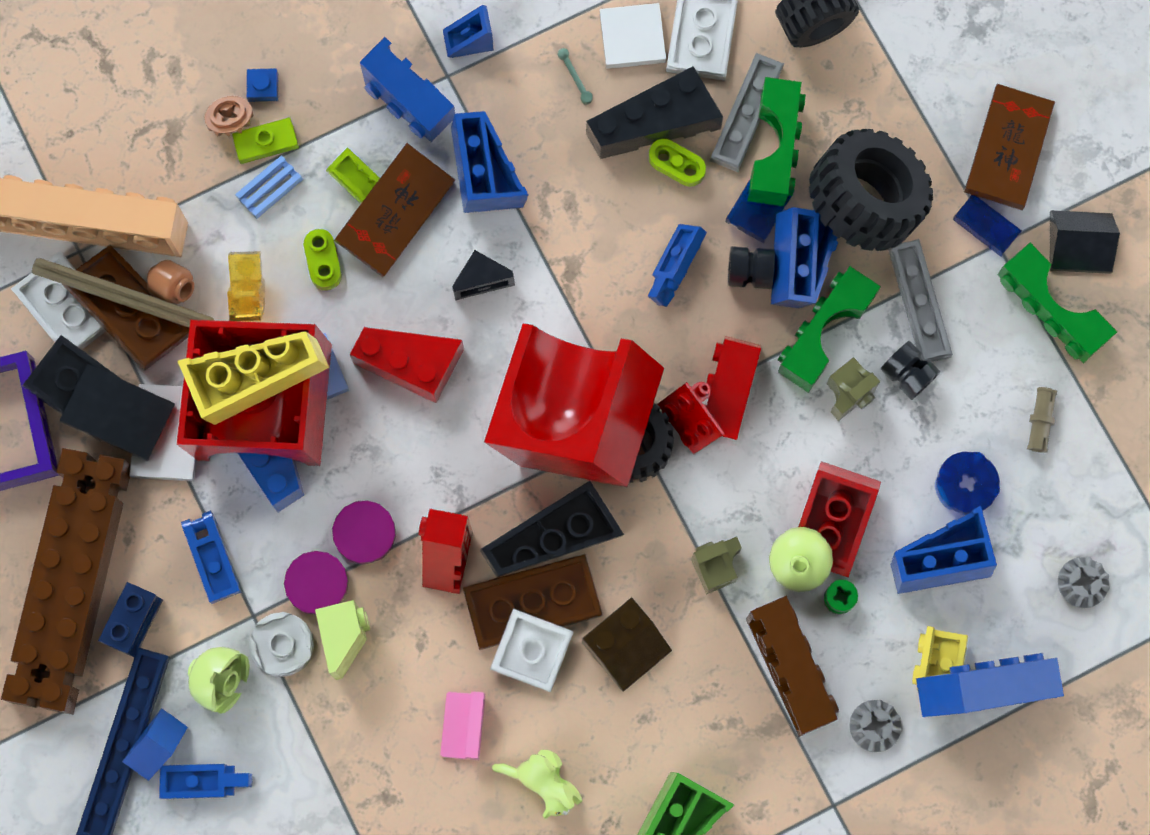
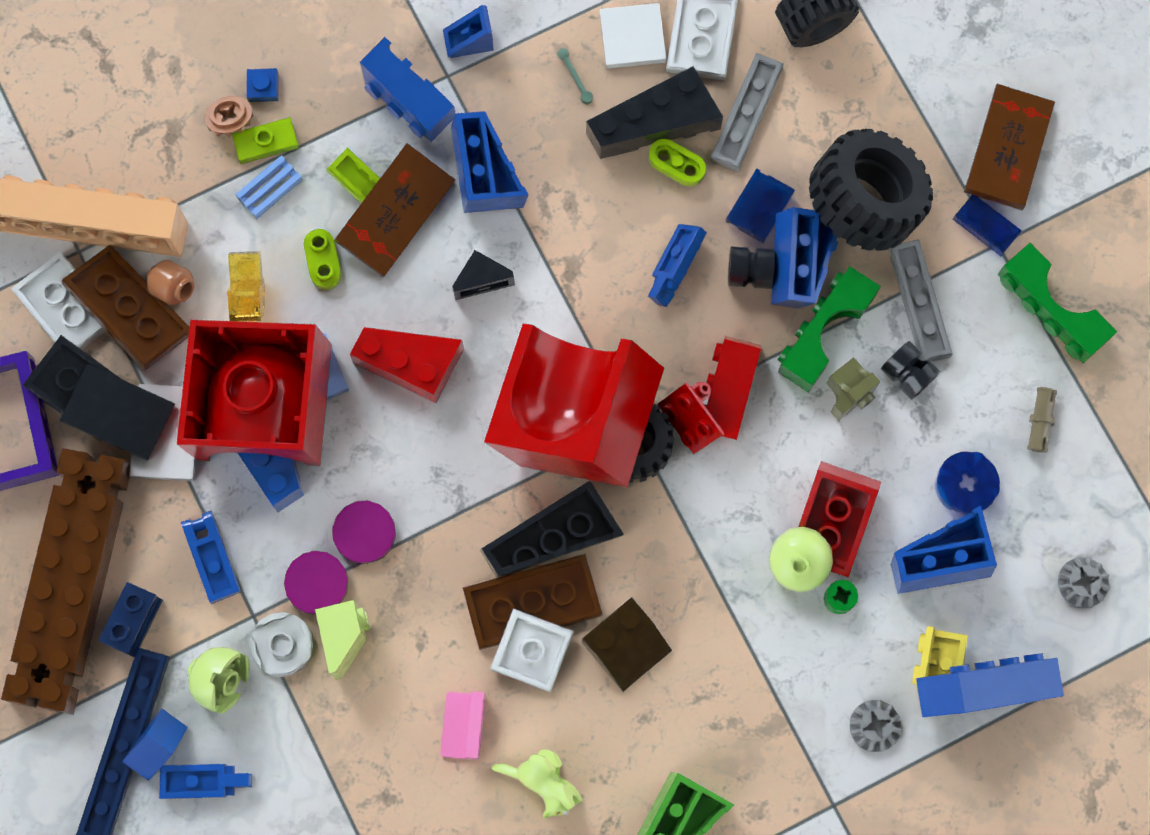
dark tan axle [32,258,214,327] -> none
light yellow wedge [177,331,329,425] -> none
red wedge [418,508,473,594] -> none
olive brick [691,536,742,595] -> none
reddish brown wedge [746,595,839,737] -> none
green arch [748,77,806,206] -> none
black slope [1050,210,1120,274] -> none

